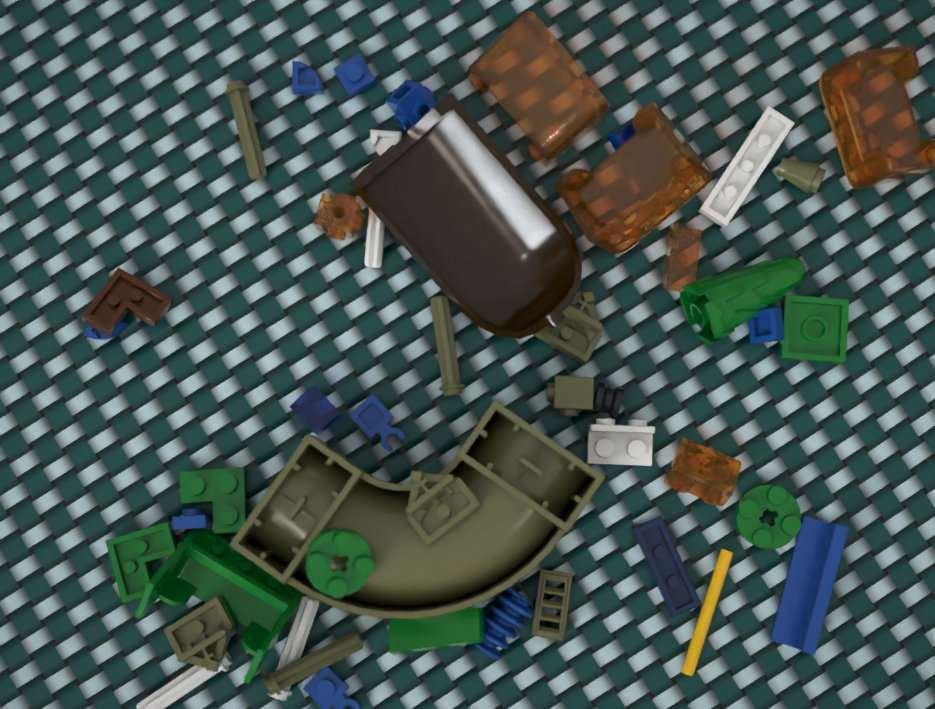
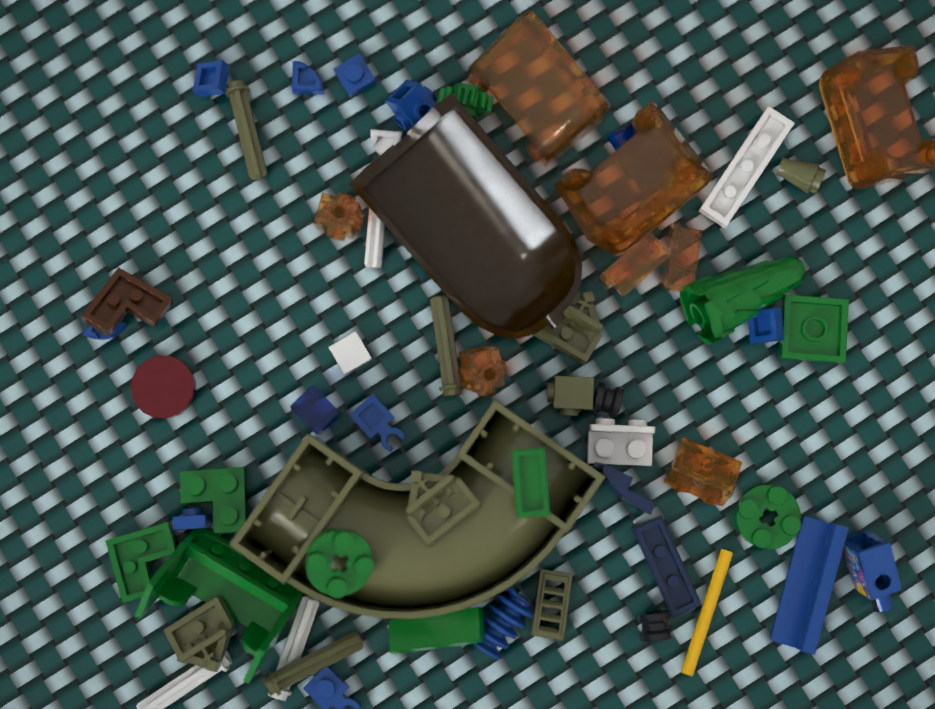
none -> dark red tile [131,355,196,419]
none -> blue plate [193,60,230,97]
none -> white tile [328,331,372,375]
none -> green gear [438,83,494,120]
none -> clear orange brick [458,345,507,396]
none -> green tile [511,447,551,518]
none -> dark blue slope [593,462,656,515]
none -> clear orange bracket [599,231,670,296]
none -> black wheel [637,610,673,642]
none -> blue torso [842,530,901,612]

